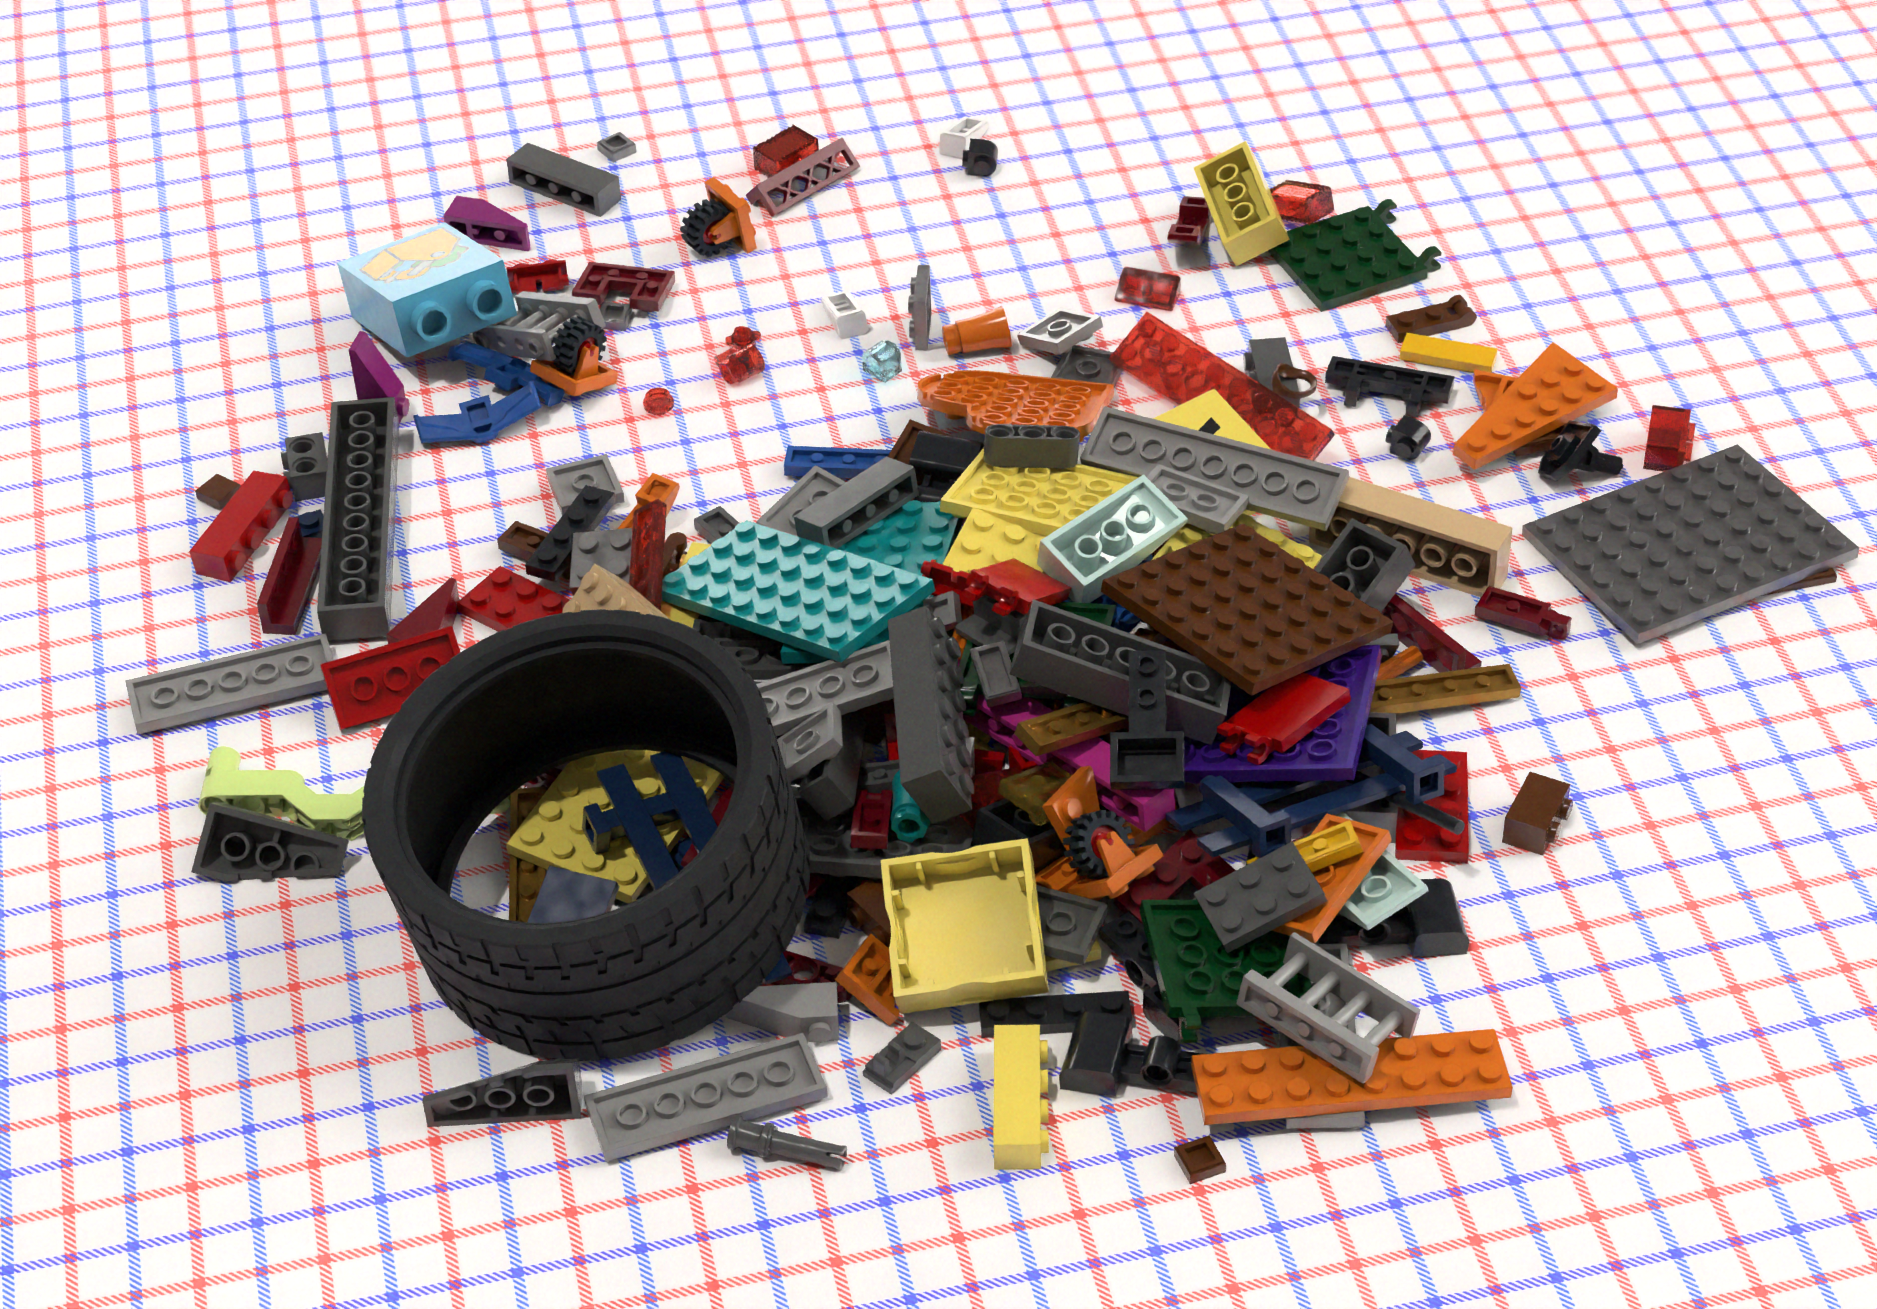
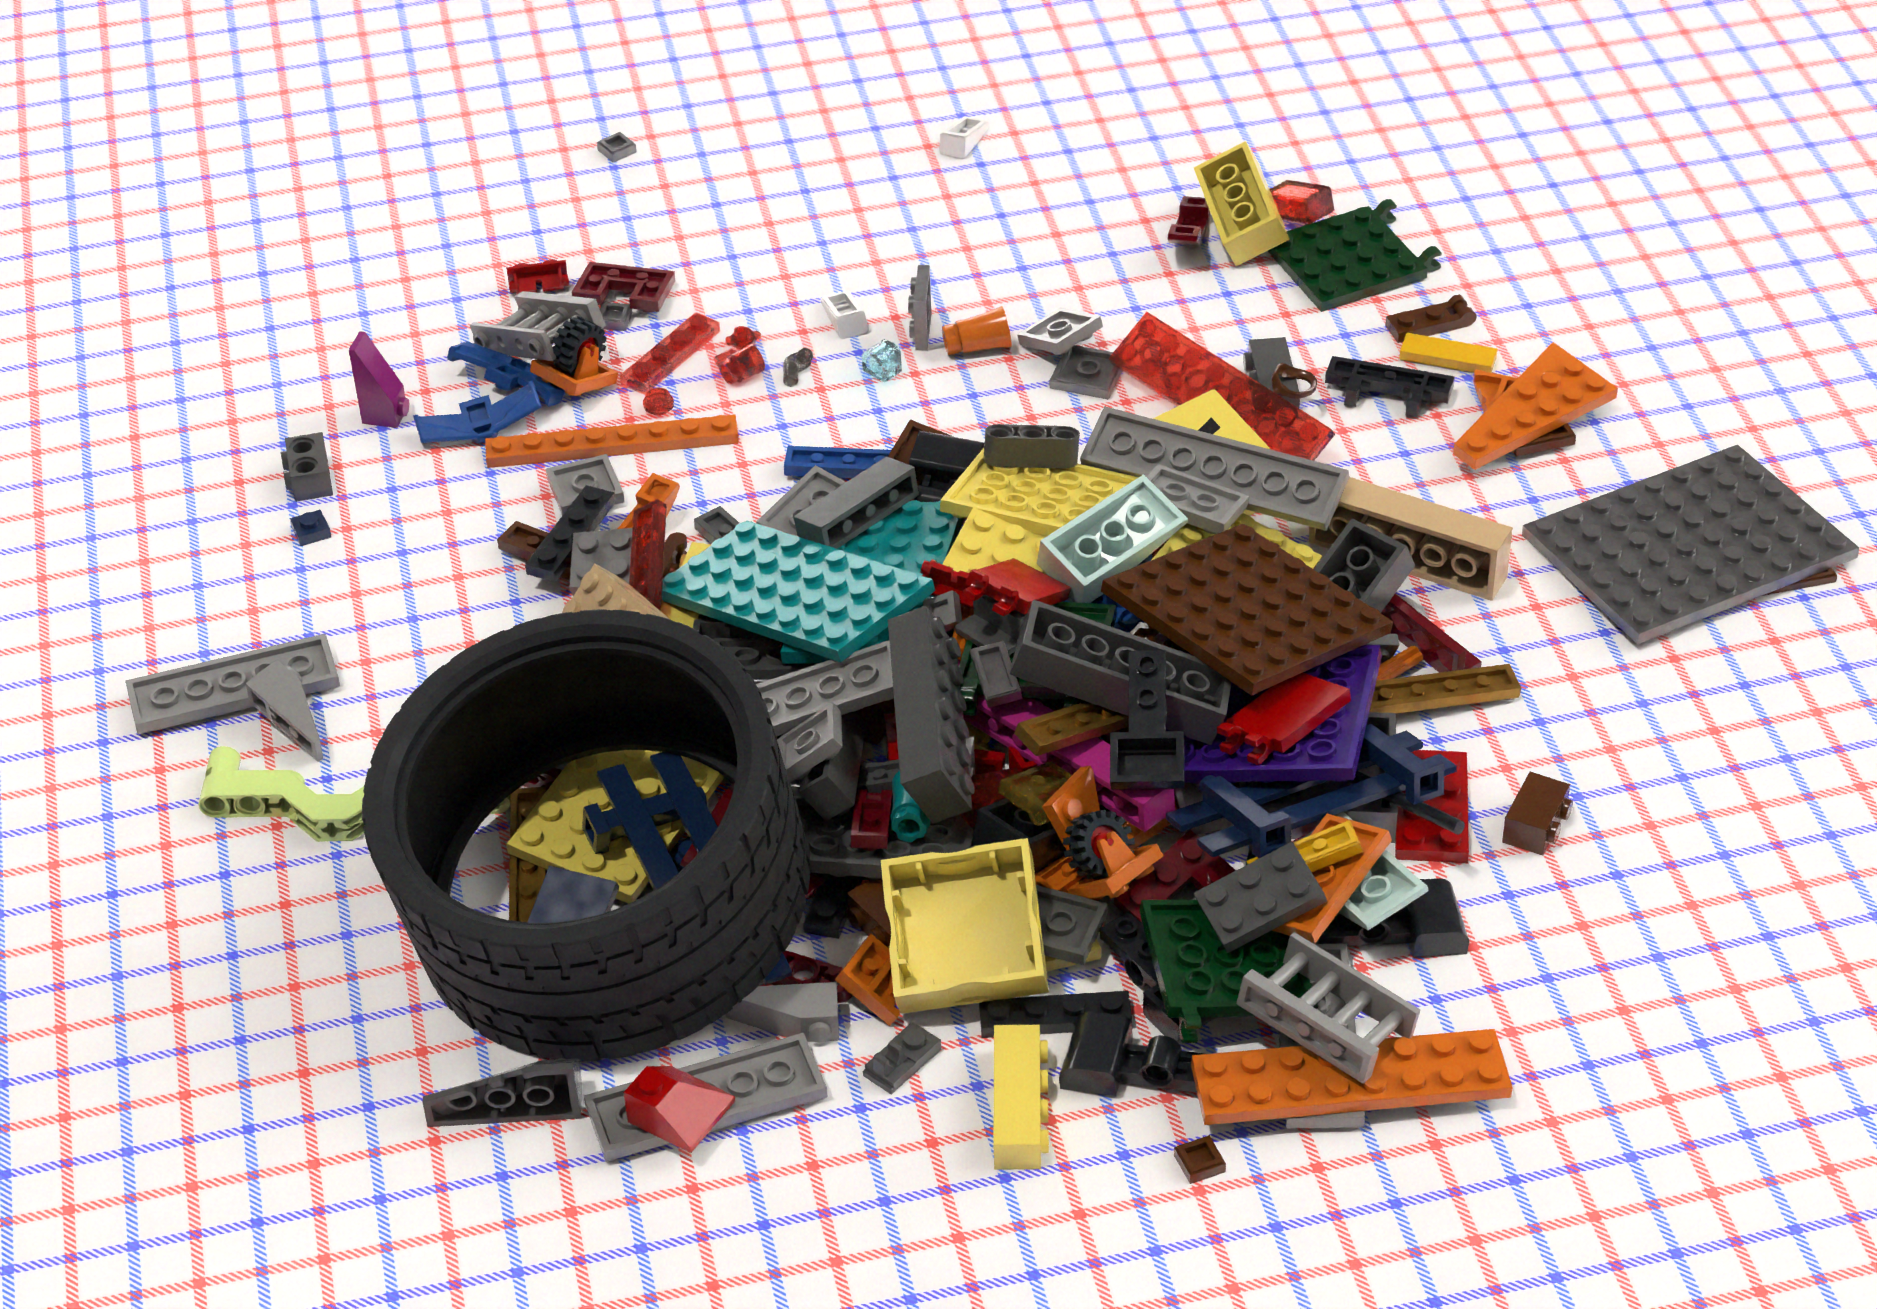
red brick [189,470,293,582] -> none
dark grey wedge [191,802,349,881] -> none
reddish brown tile [195,473,241,510] -> none
dark red fence [257,517,322,635] -> none
dark grey brick [317,397,399,641] -> none
red plate [320,626,460,731] -> none
medium azure brick [337,223,517,358] -> none
dark red slope [386,577,459,644] -> none
magenta slope [443,195,531,251] -> none
red plate [457,566,570,632] -> none
dark grey brick [506,142,621,217] -> none
plate [680,177,757,257] -> none
dark grey pin [727,1115,848,1171] -> none
fence [745,137,860,217] -> none
clear red brick [753,124,819,178] -> none
orange plate [917,370,1115,442] -> none
black plate [962,138,999,176] -> none
clear red slope [1114,266,1181,311] -> none
black plate [1385,415,1431,460] -> none
dark red hinge [1475,586,1572,640] -> none
black piece [1538,420,1623,481] -> none
clear red brick [1643,405,1696,472] -> none
none -> light grey slope [246,659,323,762]
none -> orange plate [485,414,739,468]
none -> clear red plate [620,312,720,395]
none -> red slope [623,1066,735,1153]
none -> clear smoke arm [783,347,814,387]

